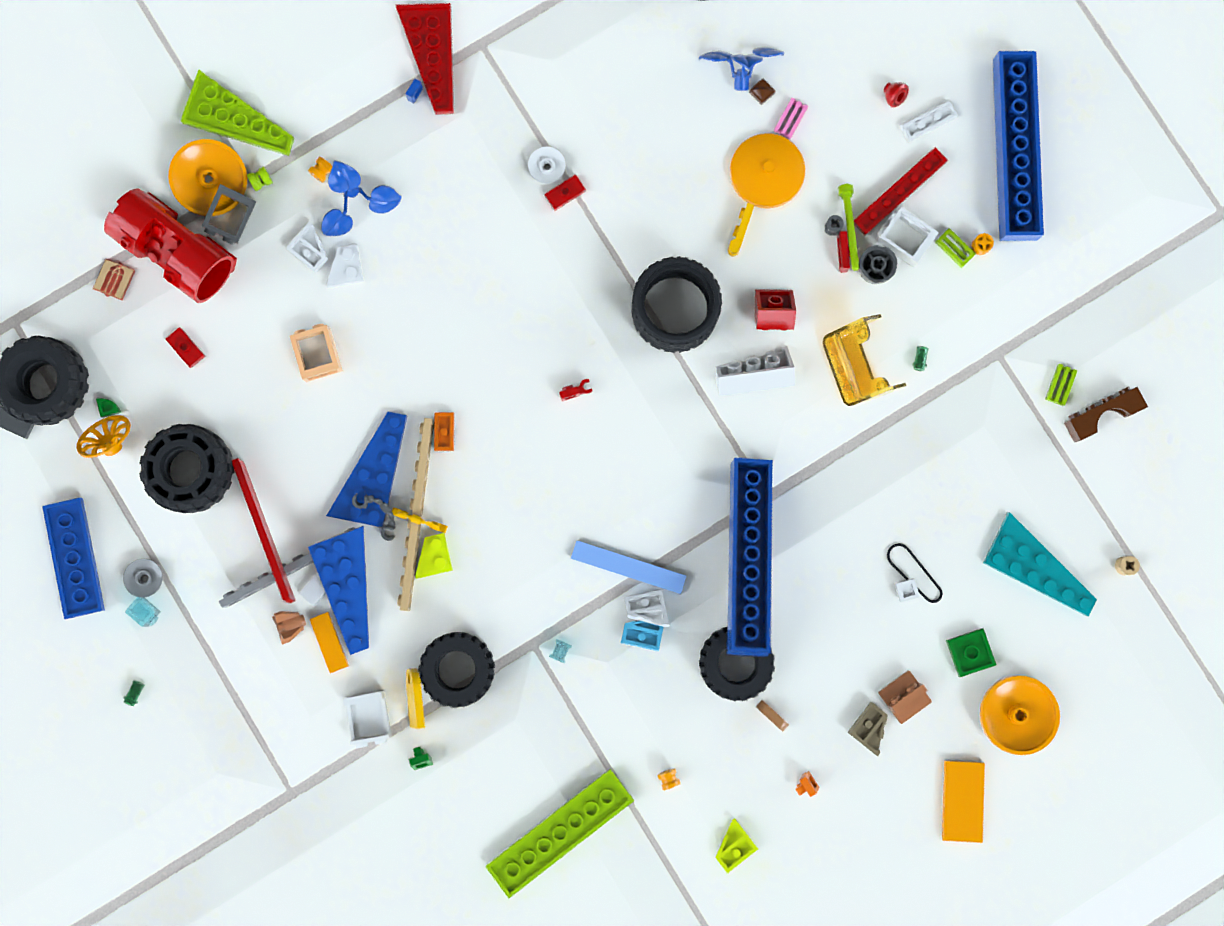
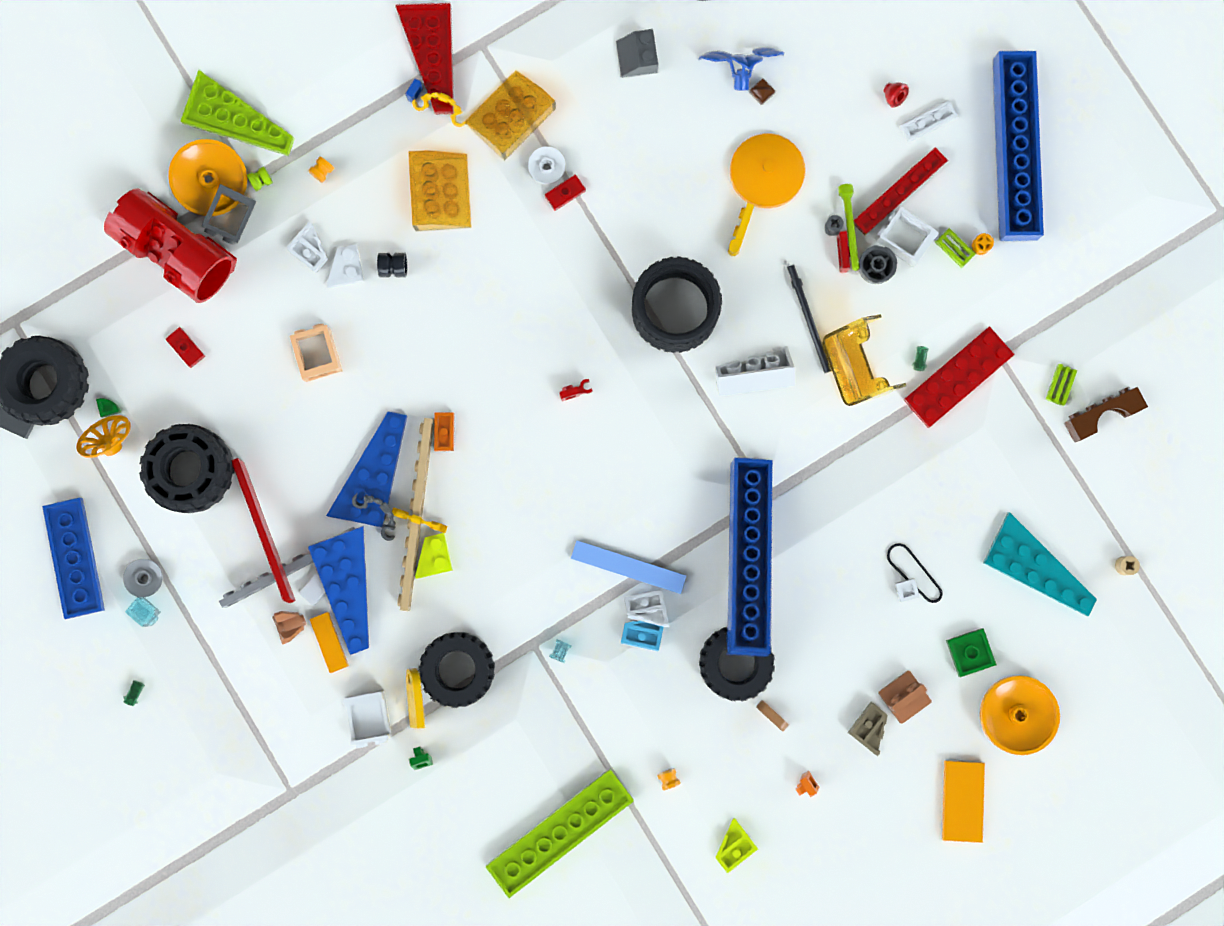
piece [93,259,135,301] -> none
plant [321,160,402,236] -> none
red slope [755,289,797,331] -> none
bright pink tile [774,98,808,140] -> none
none -> black wheel [377,253,407,278]
none -> clear yellow slope [408,150,472,232]
none -> yellow piece [412,92,467,127]
none -> clear yellow slope [466,70,556,161]
none -> dark grey slope [616,29,659,78]
none -> black bar [787,265,831,374]
none -> red plate [903,326,1015,428]

